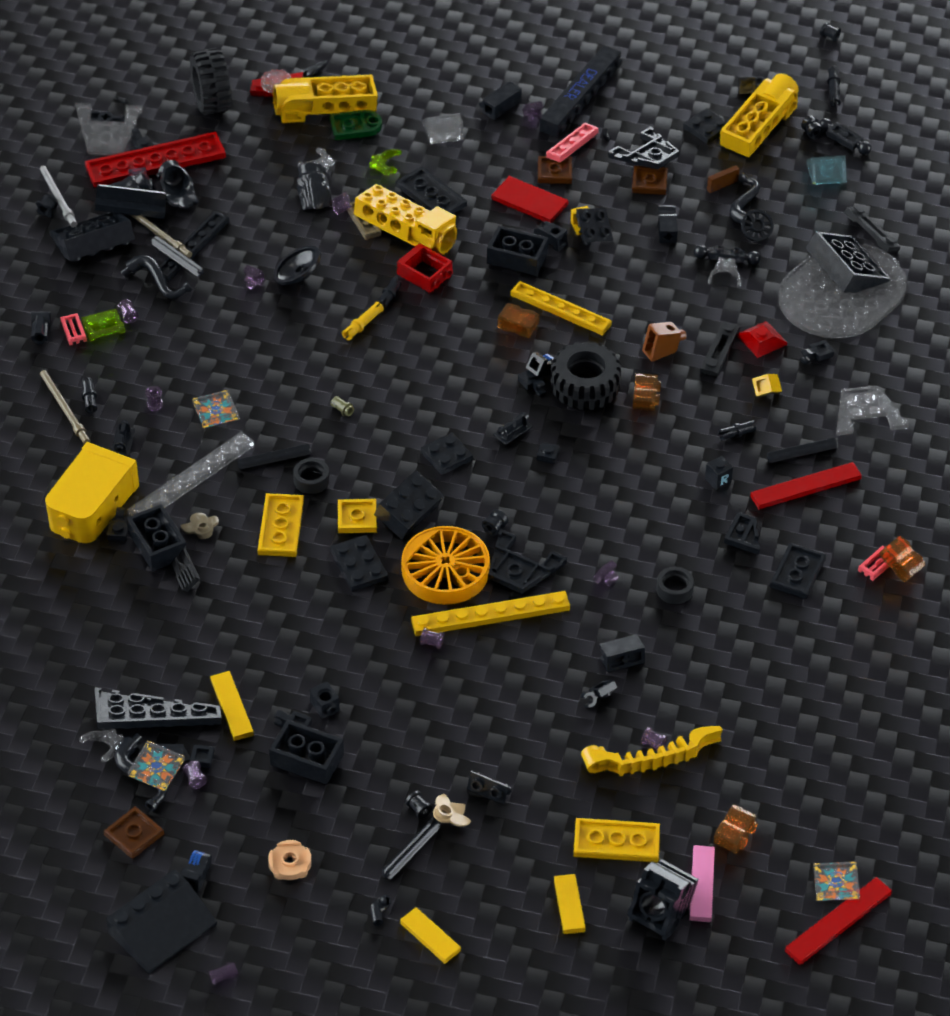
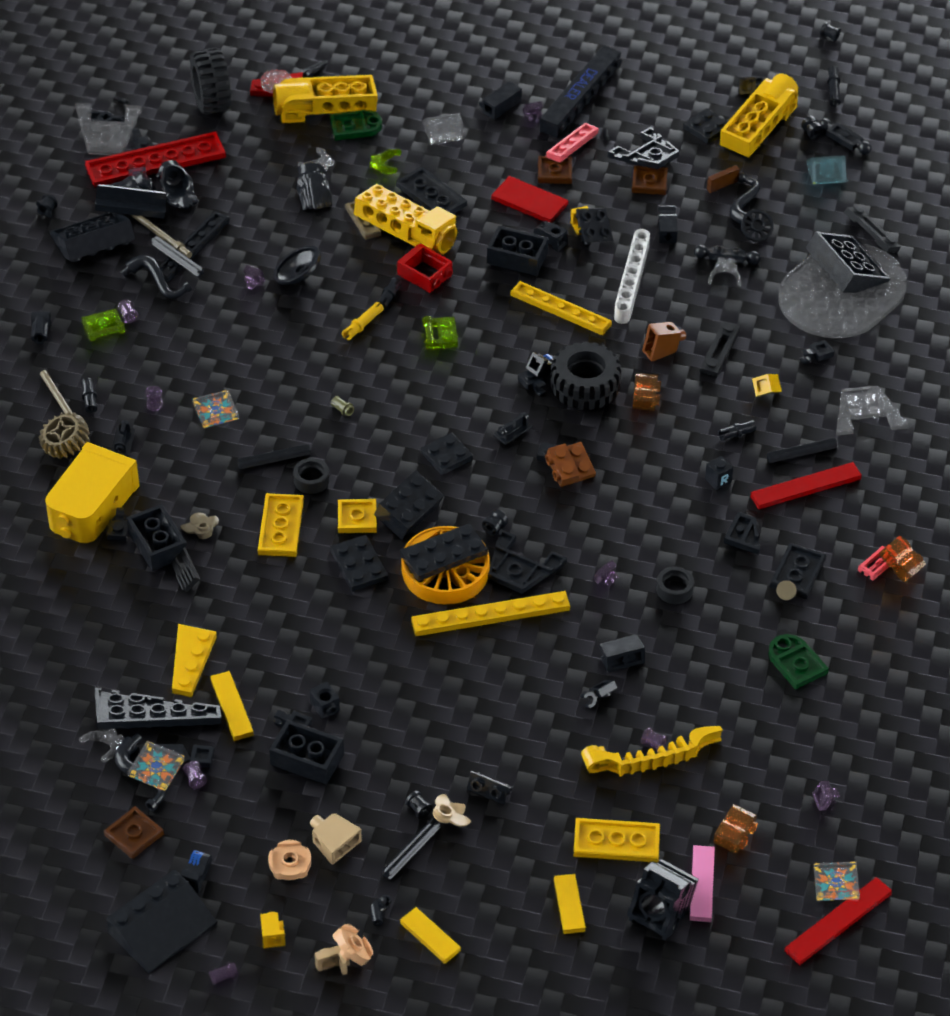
light grey bar [40,166,77,227] -> none
coral tile [60,313,87,346] -> none
clear plate [127,431,254,516] -> none
clear purple tile [331,192,352,215] -> none
clear purple bush [420,627,444,649] -> none
clear orange brick [497,303,540,338] -> none
red slope [737,321,787,358] -> none
none -> dark tan gear [39,411,90,459]
none -> yellow wing [172,624,217,697]
none -> yellow brick [260,912,285,948]
none -> tan torso [310,814,362,865]
none -> tan bracket [315,945,350,975]
none -> light nougat plate [333,924,373,966]
none -> black plate [400,523,488,581]
none -> clear neon green plate [422,316,458,349]
none -> dark orange plate [545,442,596,487]
none -> white beam [614,229,650,324]
none -> dark green tile [768,634,829,690]
none -> dark tan tile [776,580,797,600]
none -> clear purple tile [812,781,840,811]

